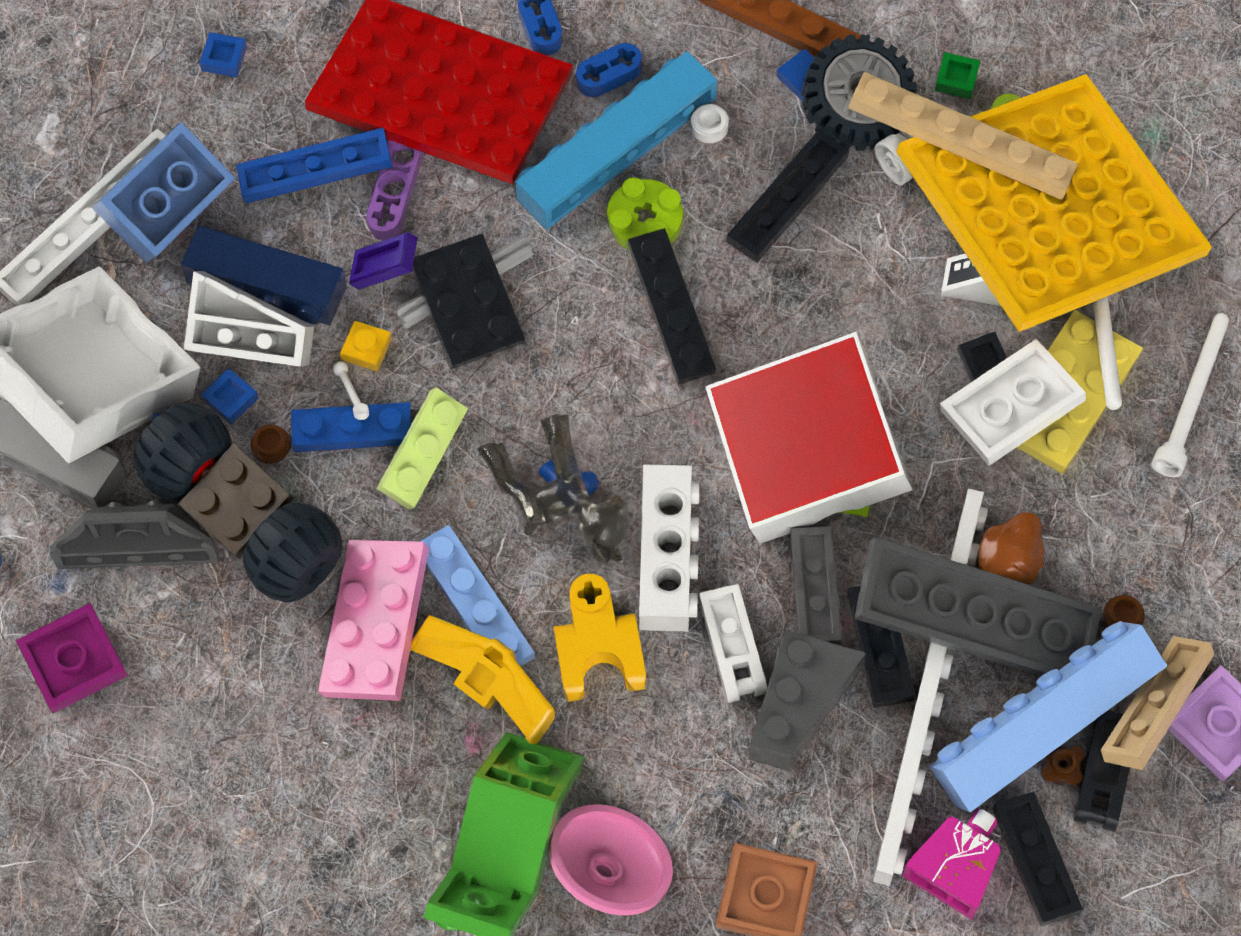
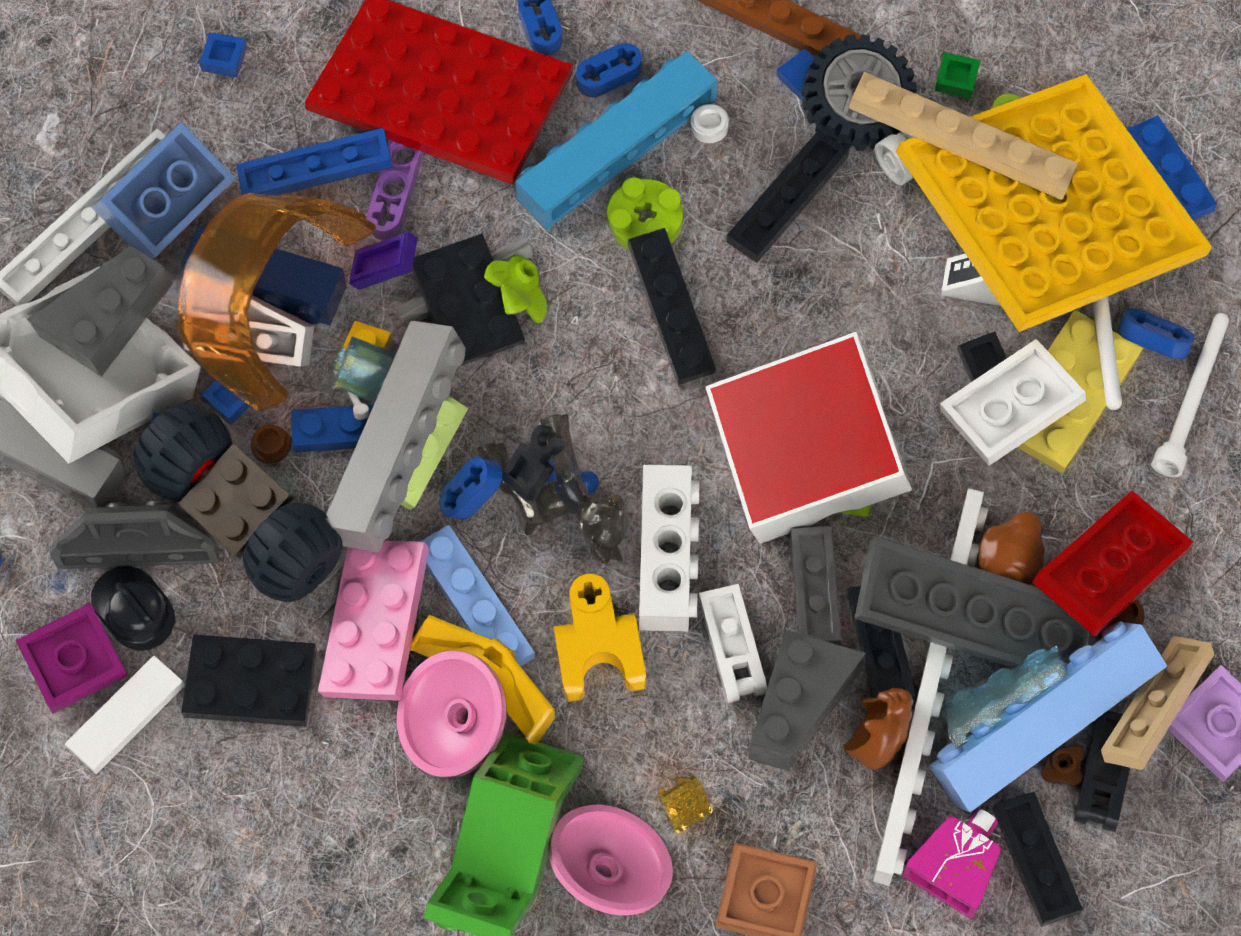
none -> dark grey wedge [27,246,173,377]
none -> white tile [65,656,185,774]
none -> black piece [91,566,175,651]
none -> clear orange piece [176,193,376,412]
none -> black plate [181,634,317,727]
none -> light grey brick [325,320,466,553]
none -> clear light blue brick [331,336,396,402]
none -> bright pink dish [397,651,506,777]
none -> blue beam [439,457,502,520]
none -> lime plate [484,256,547,324]
none -> black plate [502,425,565,501]
none -> clear yellow tile [658,775,713,834]
none -> dark orange hair [843,688,913,770]
none -> clear light blue wing [947,646,1068,749]
none -> red plate [1032,490,1194,637]
none -> blue beam [1118,308,1195,359]
none -> blue plate [1127,115,1217,221]

